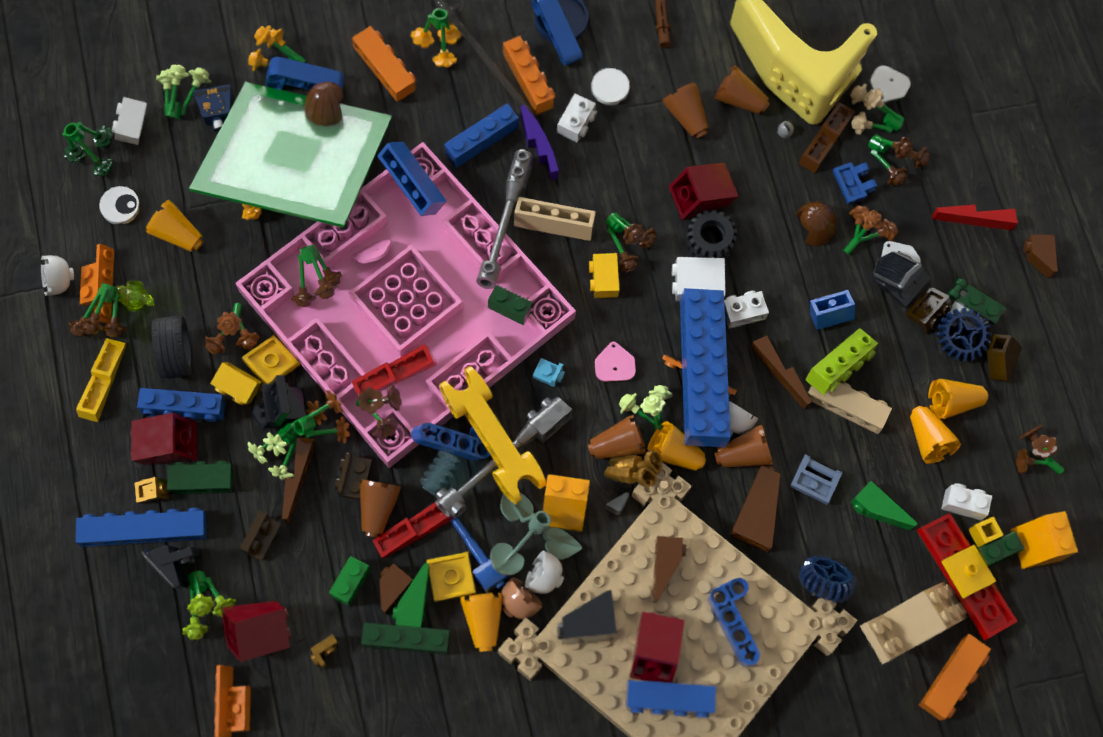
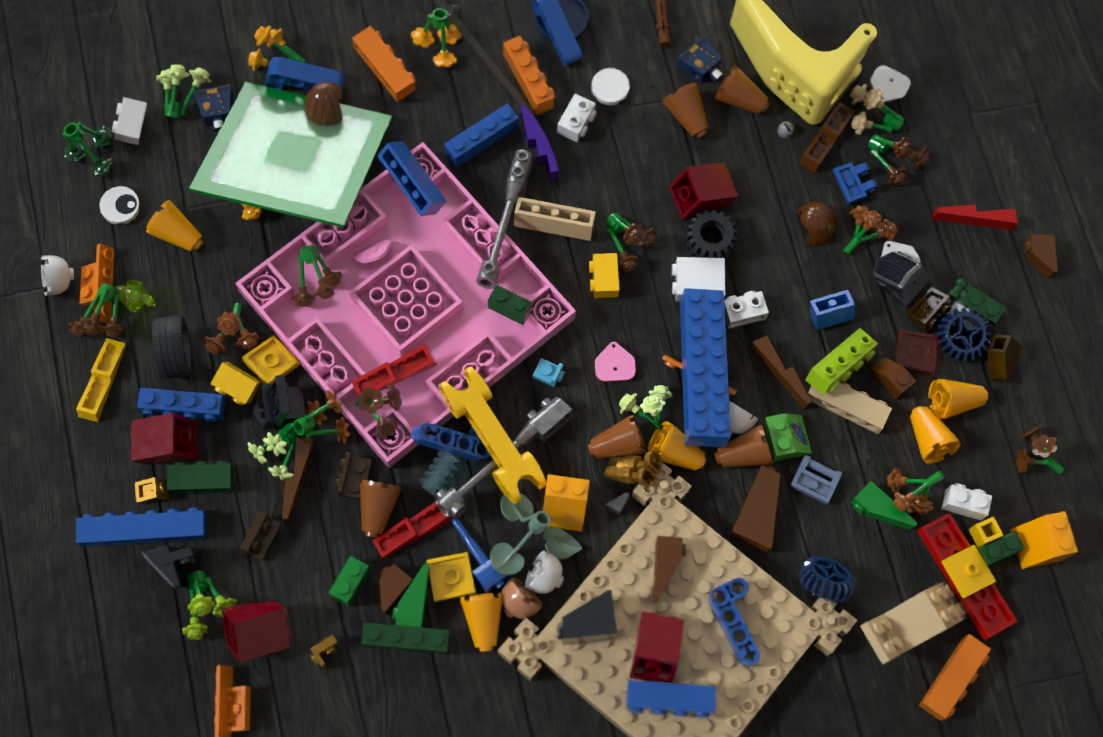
none -> dark blue torso [677,36,723,82]
none -> bright green slope [762,413,812,462]
none -> reddish brown slope [870,357,916,400]
none -> dark orange plant [887,468,944,515]
none -> clear red tile [894,329,938,375]

